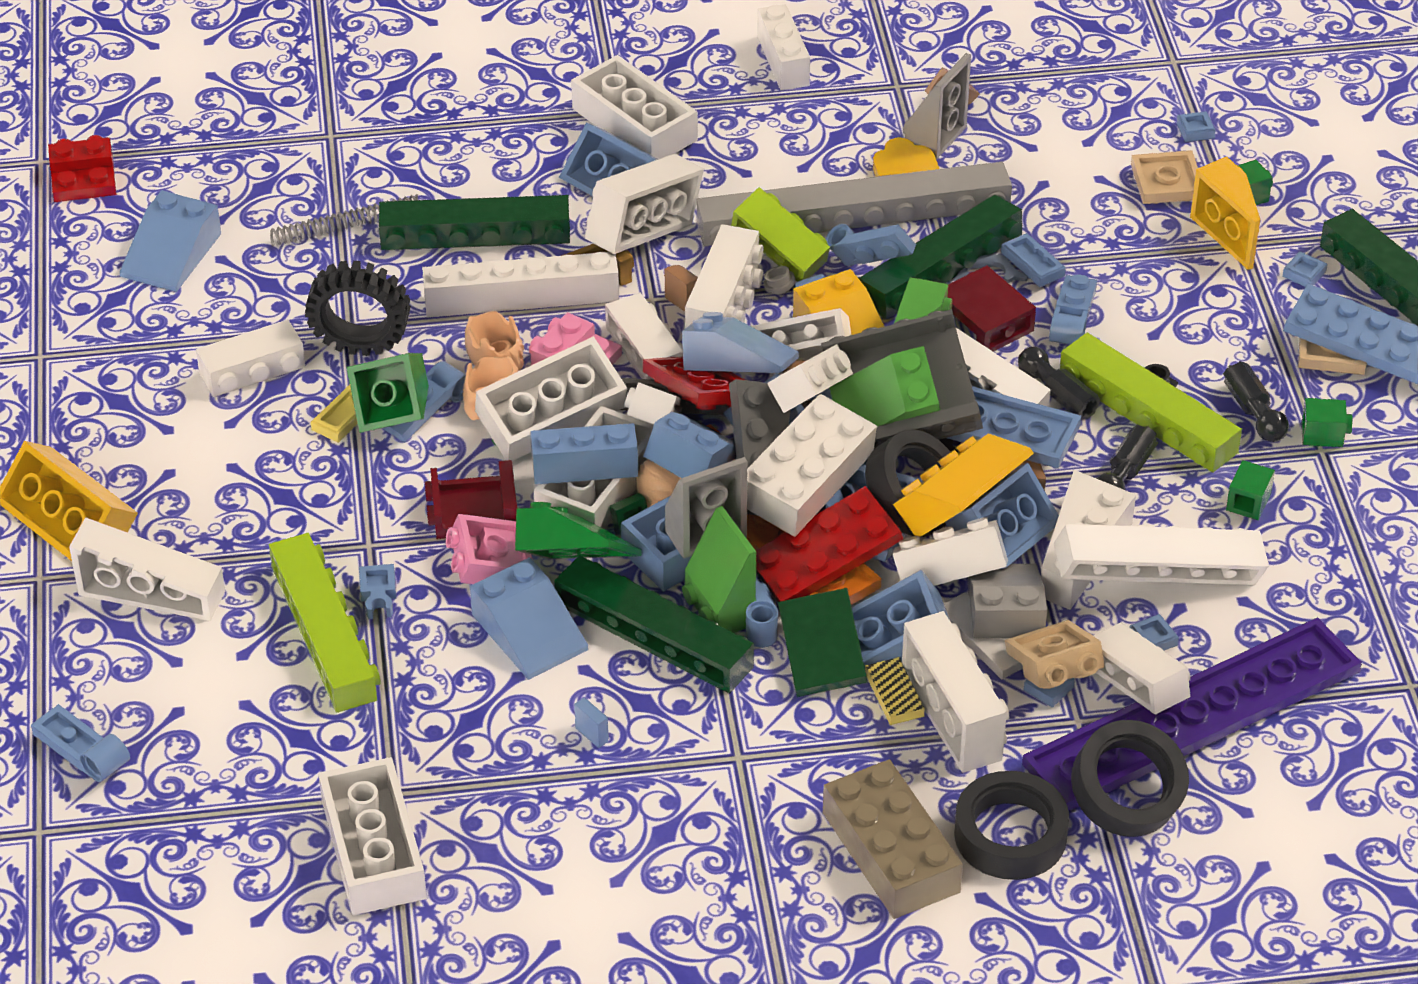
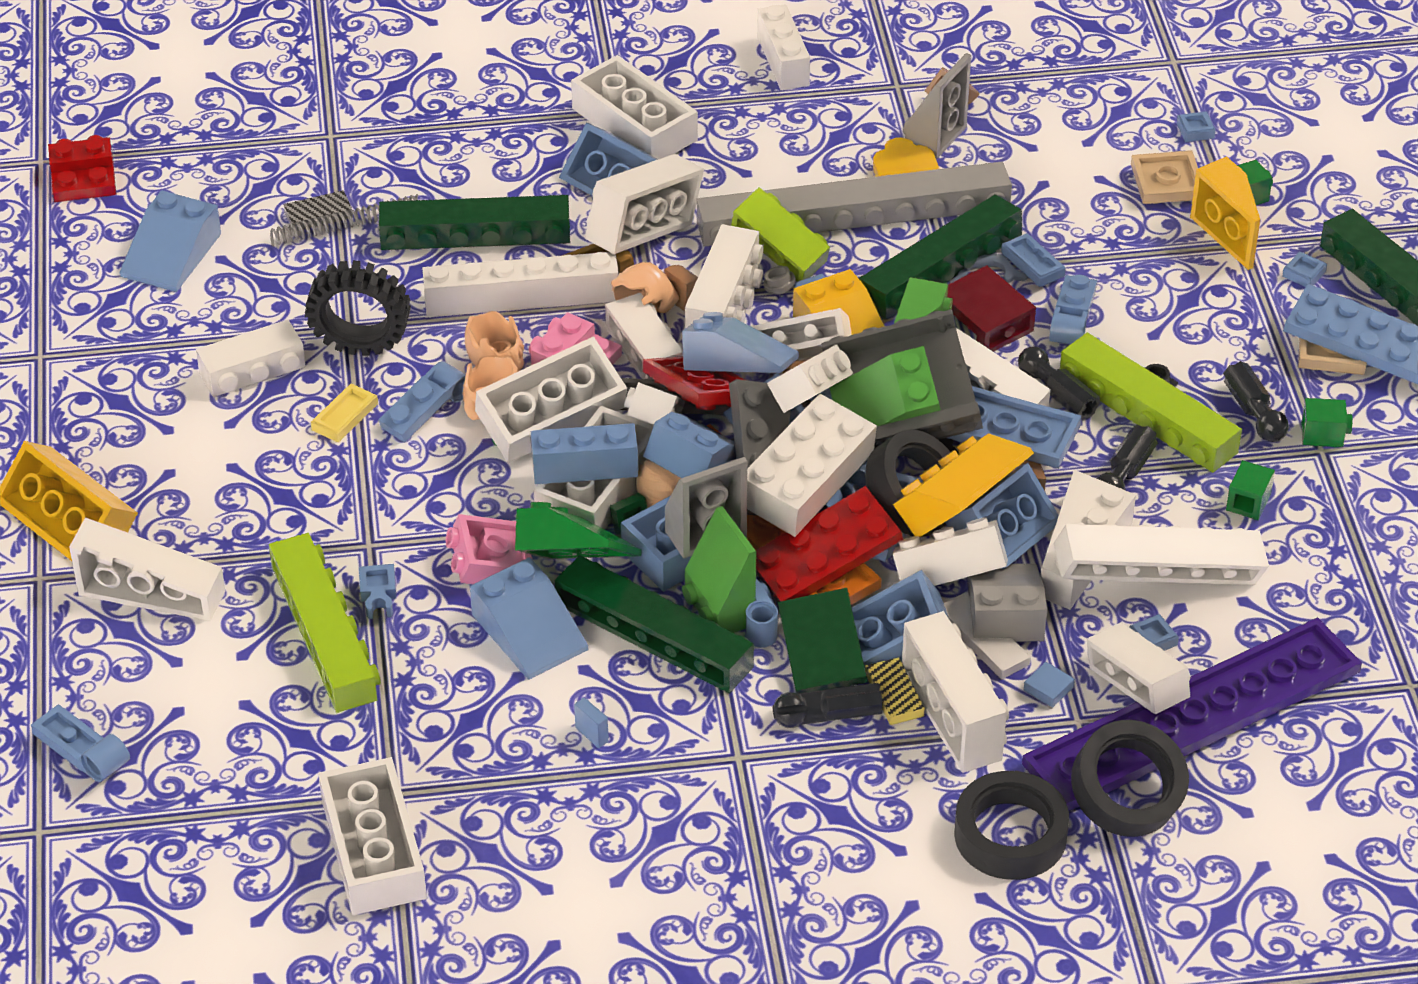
green slope [346,353,429,433] -> none
dark red panel [424,460,517,539] -> none
dark tan brick [823,759,963,919] -> none
medium blue plate [825,224,916,266] -> none
tan plate [1005,620,1105,689] -> none
none -> tile [283,190,353,231]
none -> light nougat hair [611,262,680,313]
none -> black piece [772,683,883,728]

